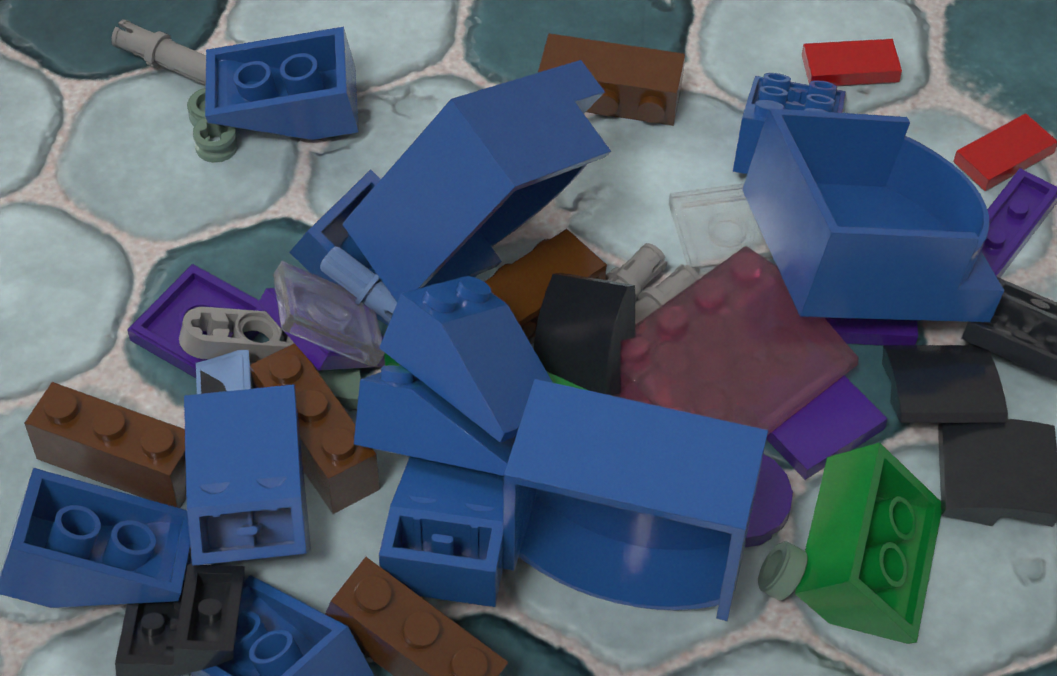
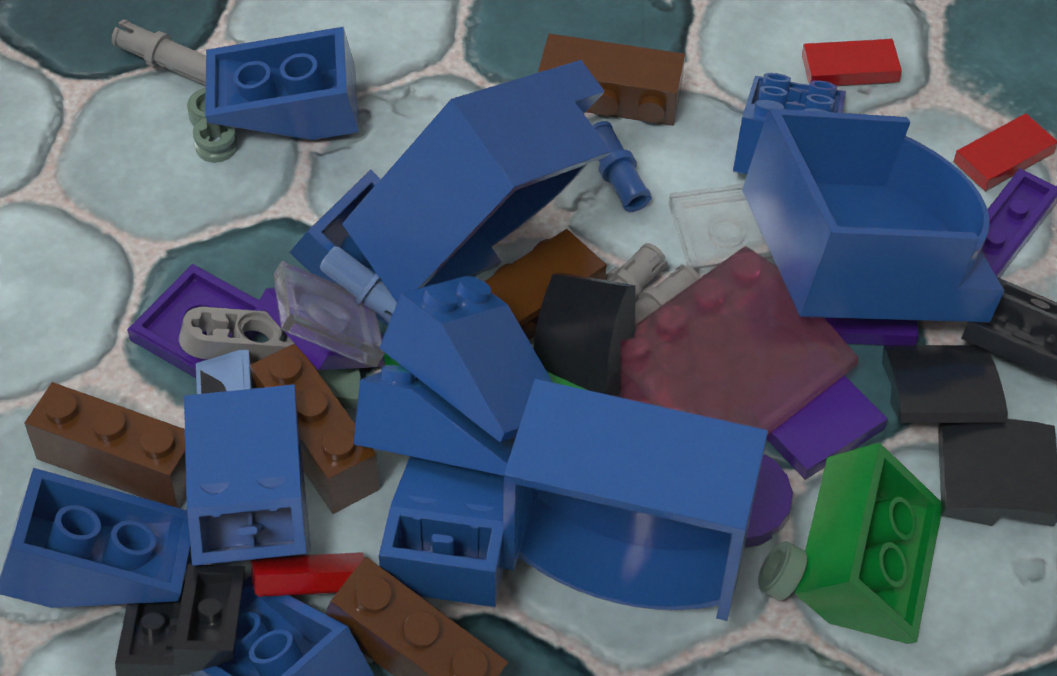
none -> red tile [251,552,365,597]
none -> blue pin [592,121,652,212]

